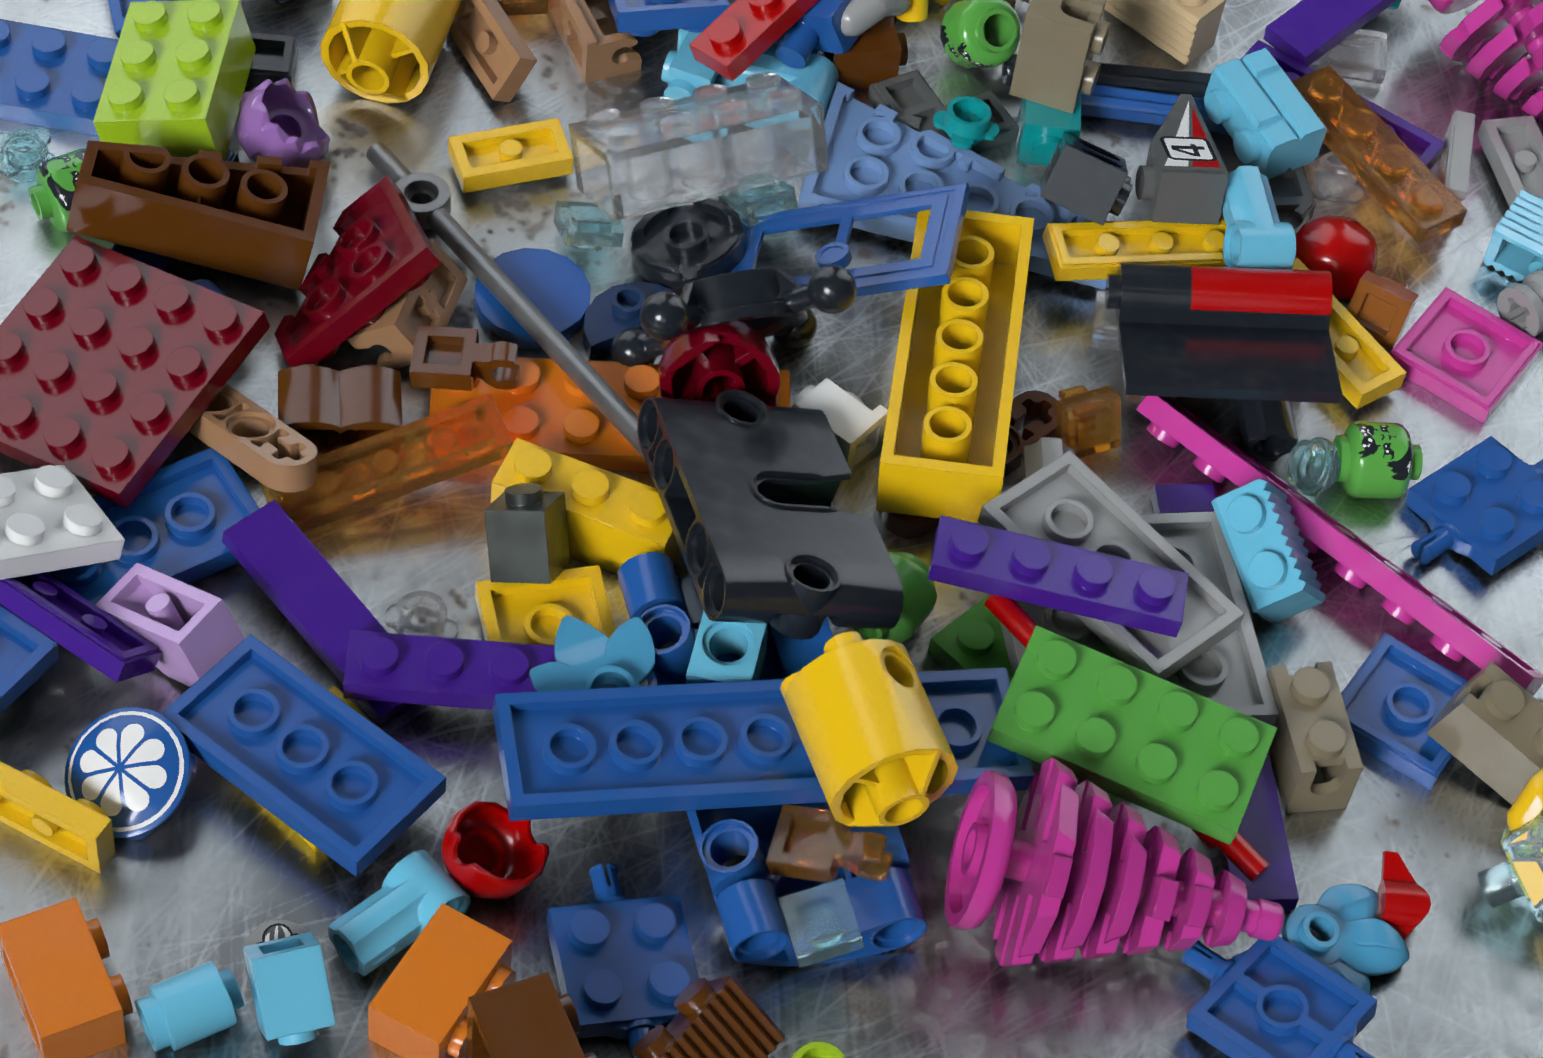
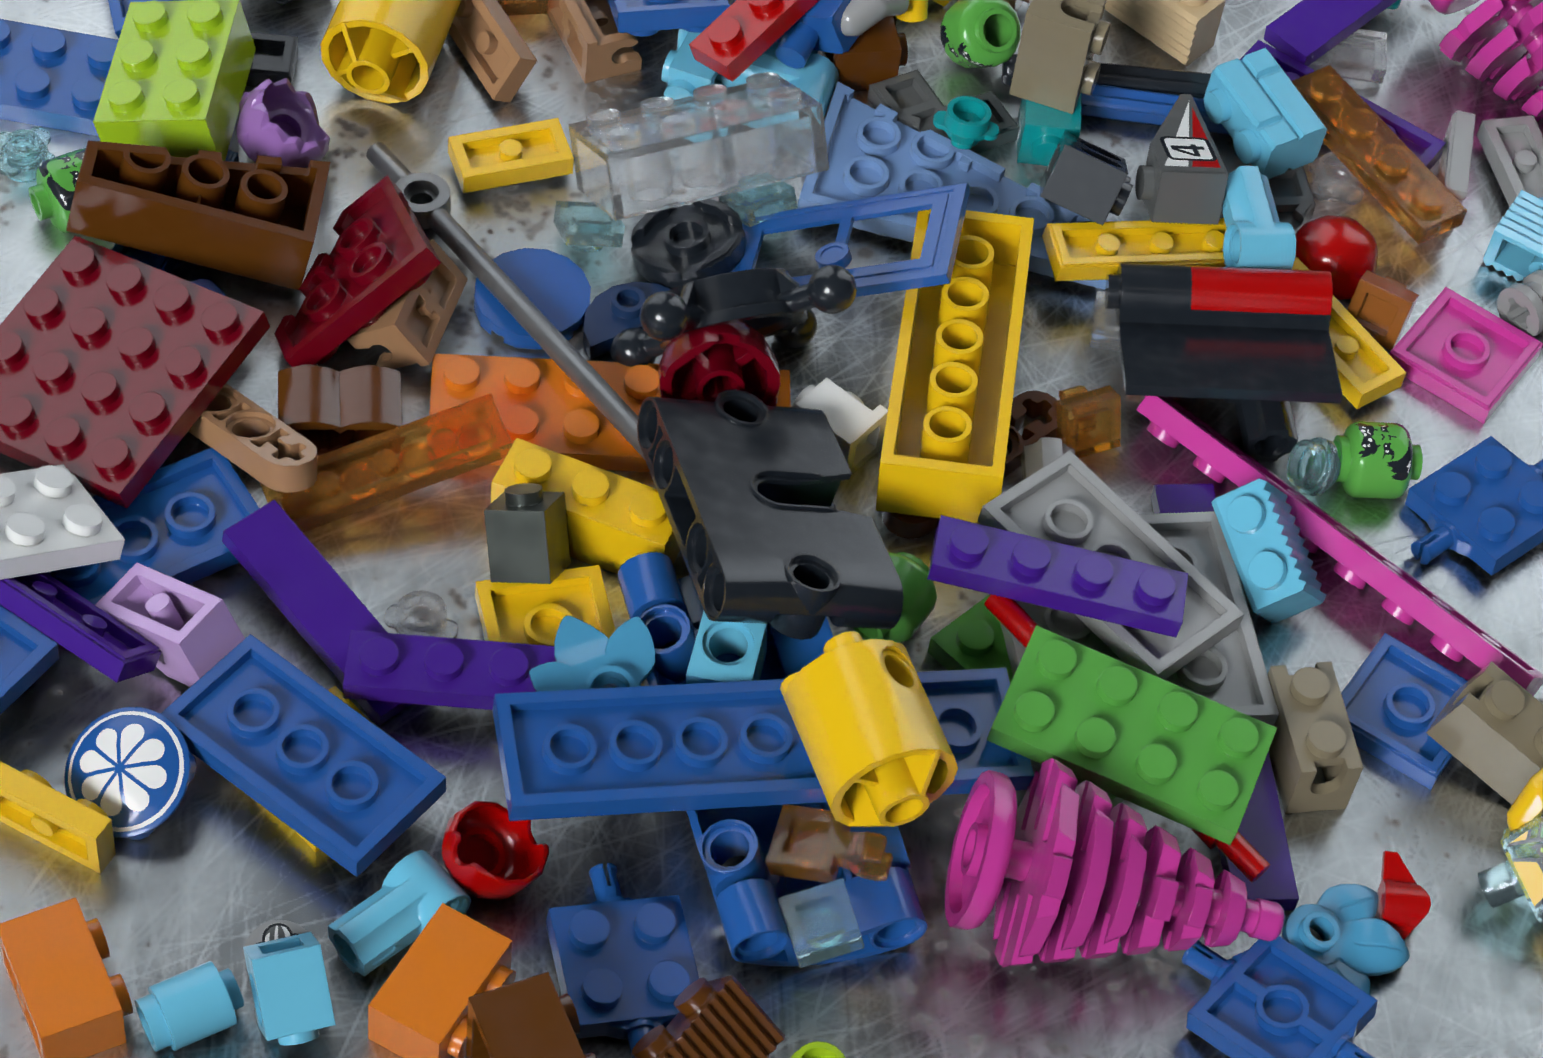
reddish brown plate [409,325,520,391] -> none

